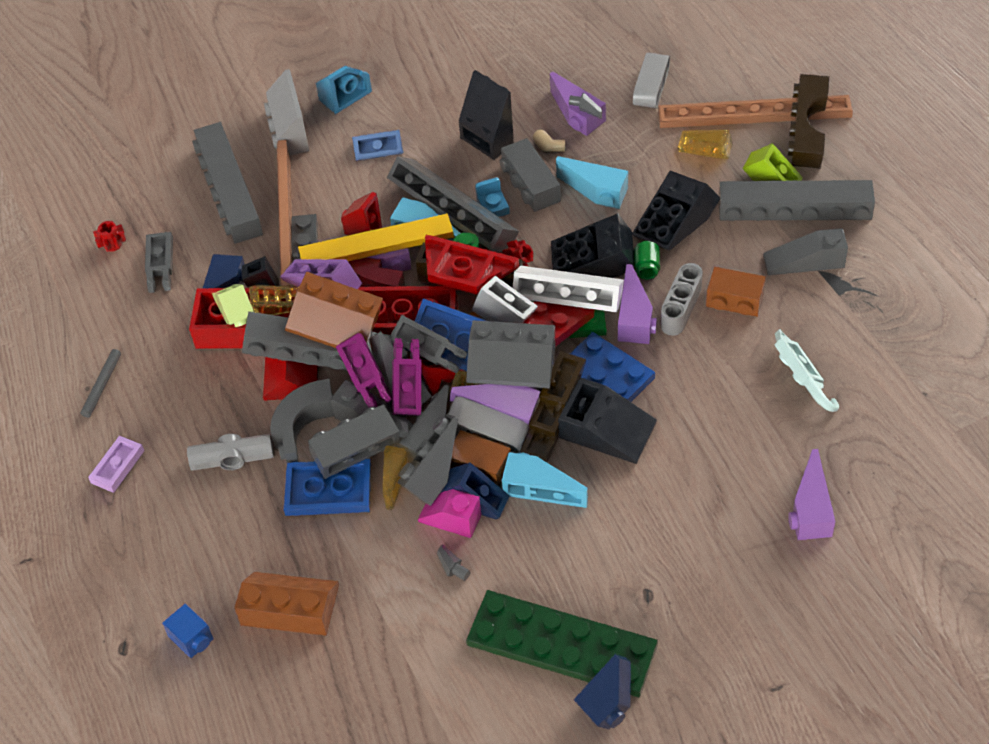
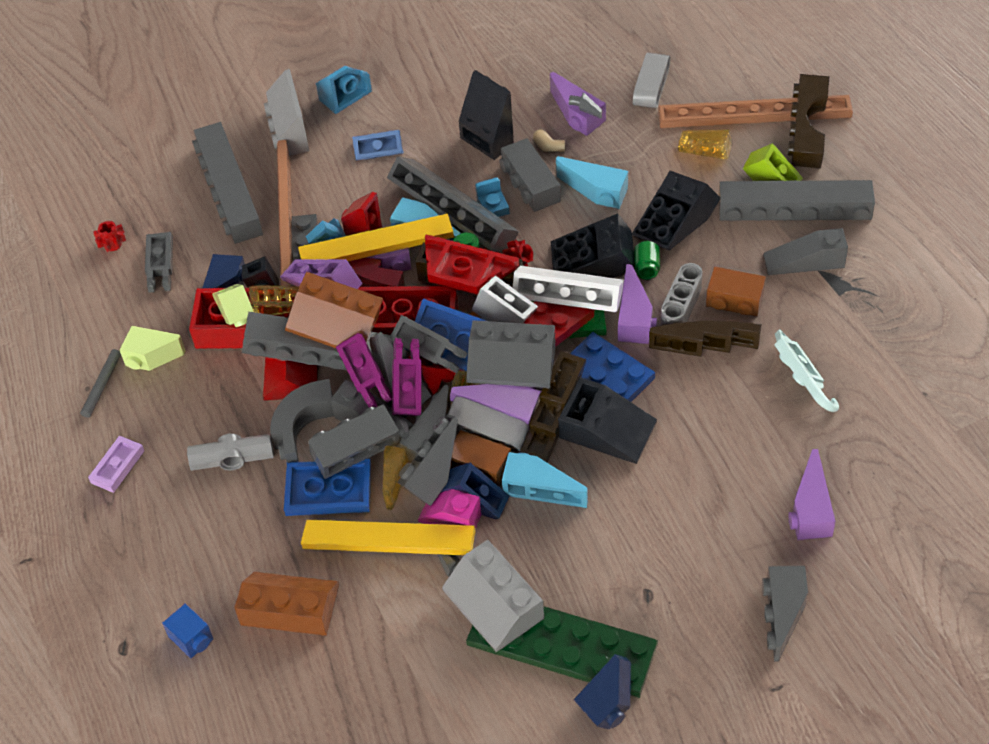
none -> yellowish green slope [120,326,186,371]
none -> yellow tile [301,520,476,555]
none -> dark azure bracket [306,218,346,244]
none -> light grey slope [442,539,544,652]
none -> dark brown slope [649,321,762,357]
none -> dark grey slope [762,566,808,661]

